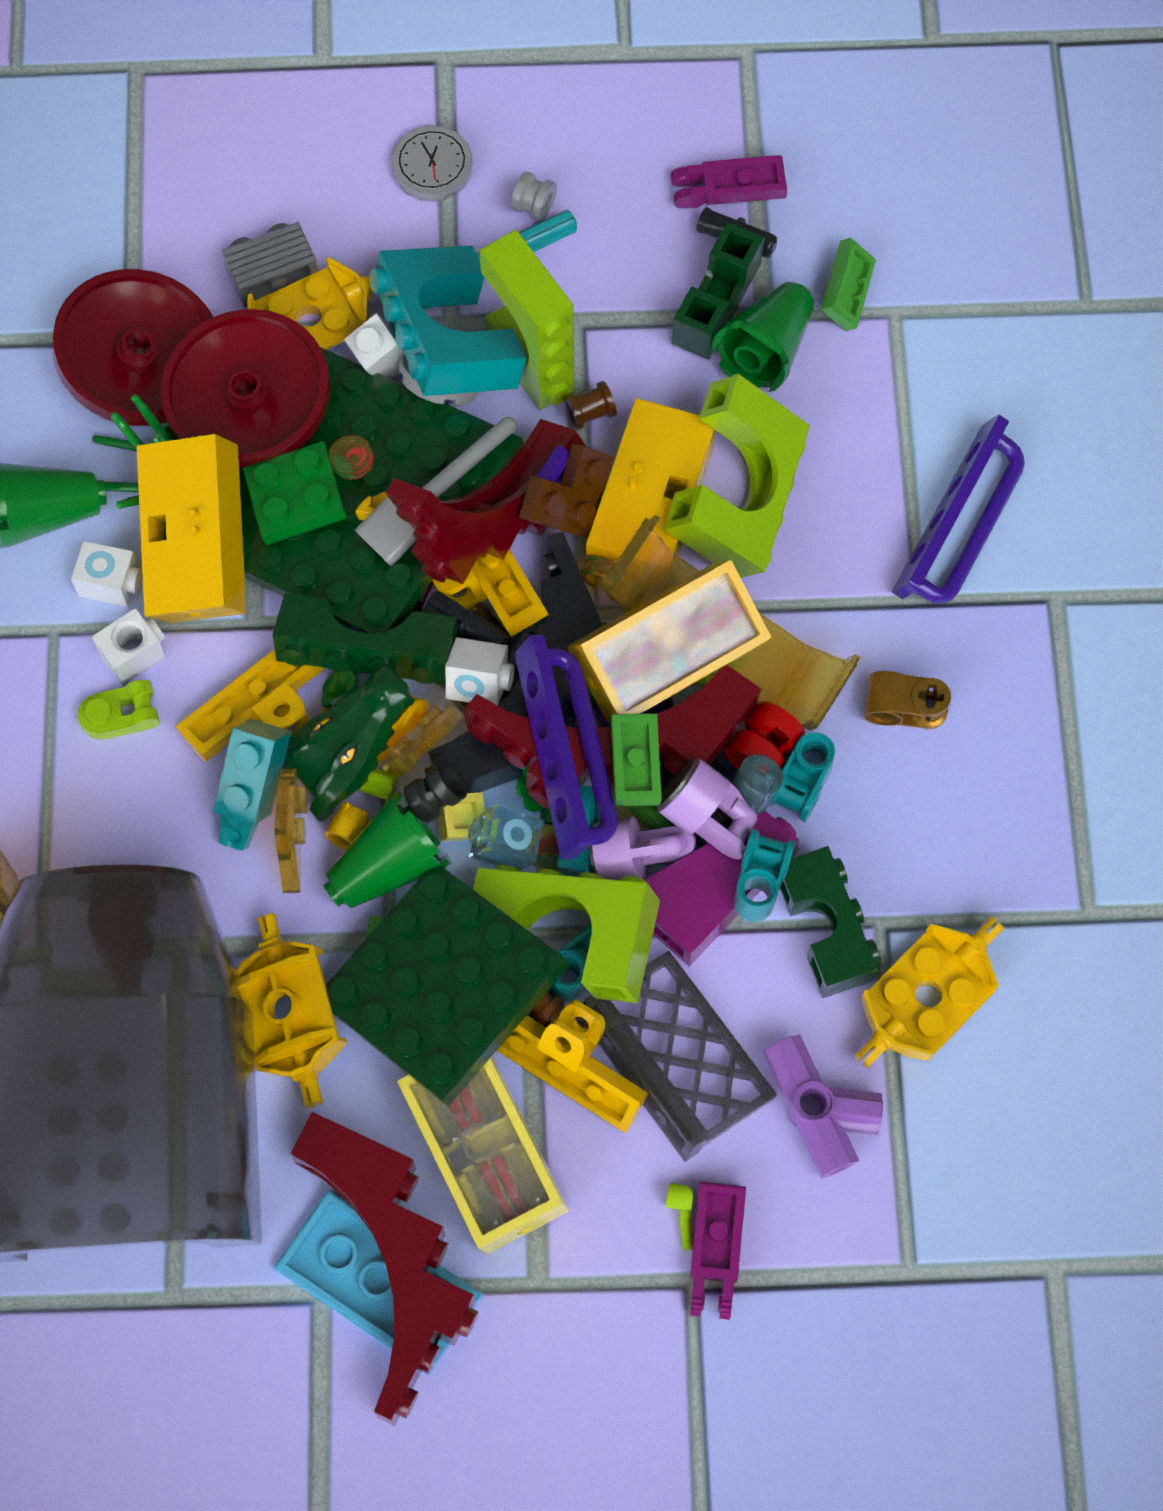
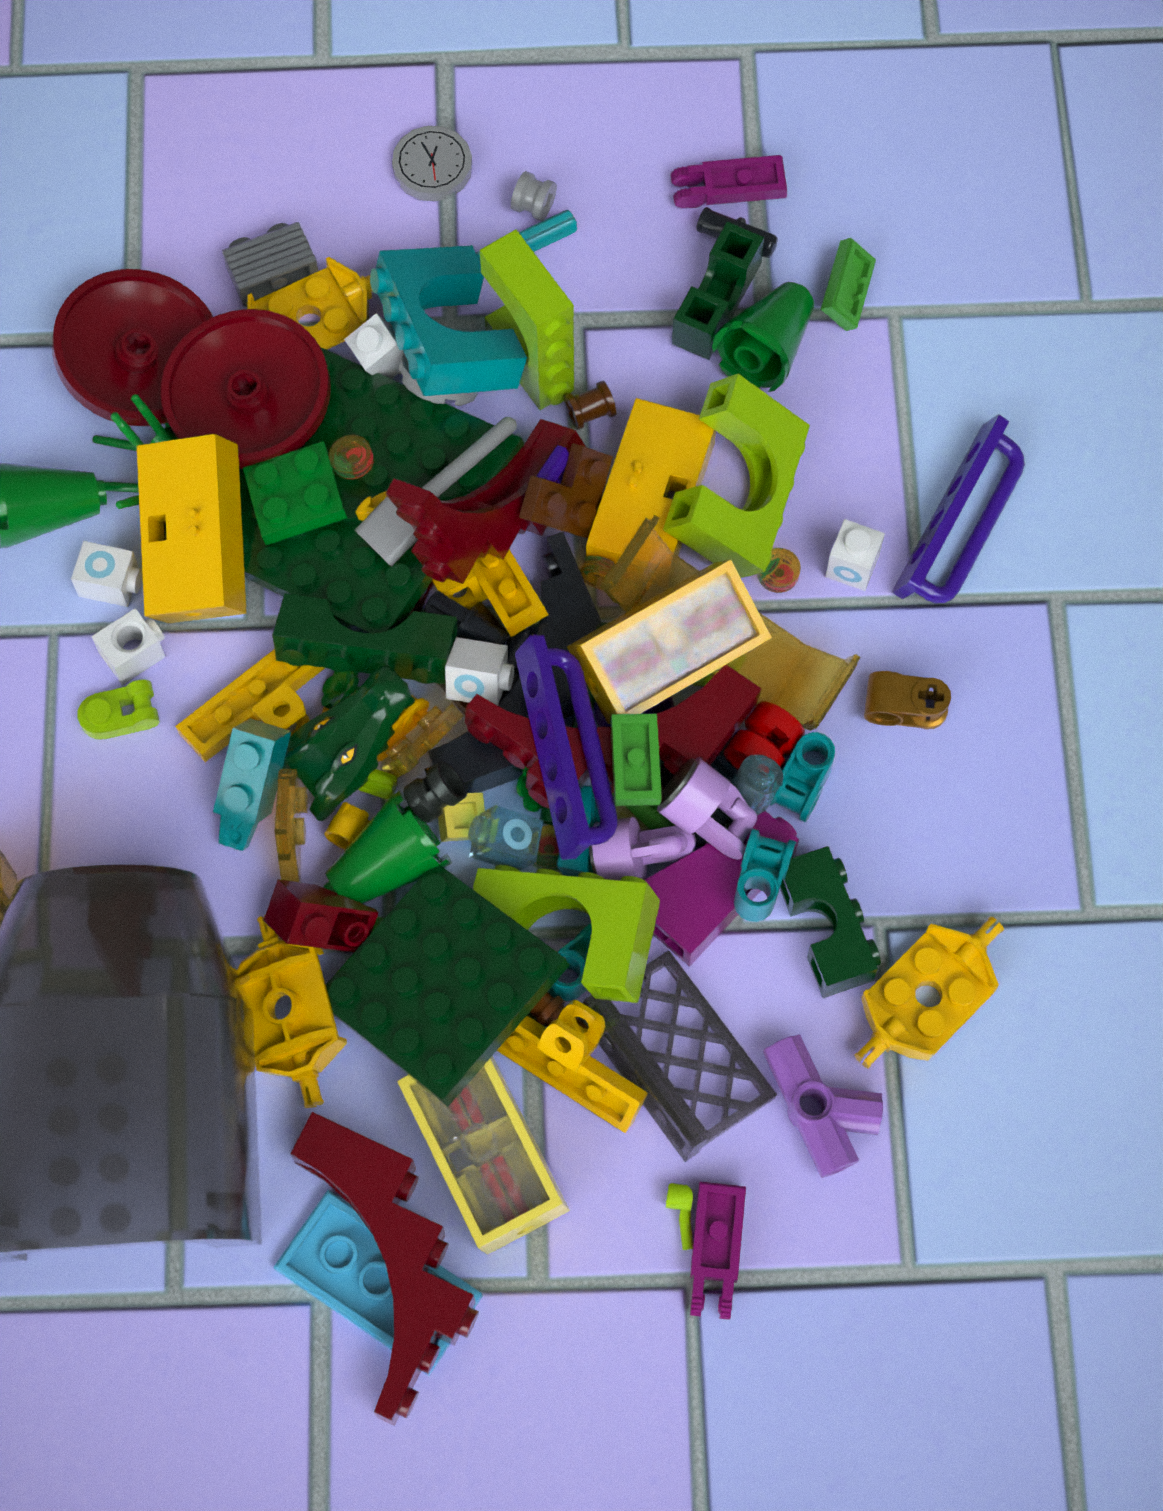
none -> dark red slope [263,879,379,952]
none -> clear yellow tile [757,548,801,593]
none -> white brick [825,519,885,591]

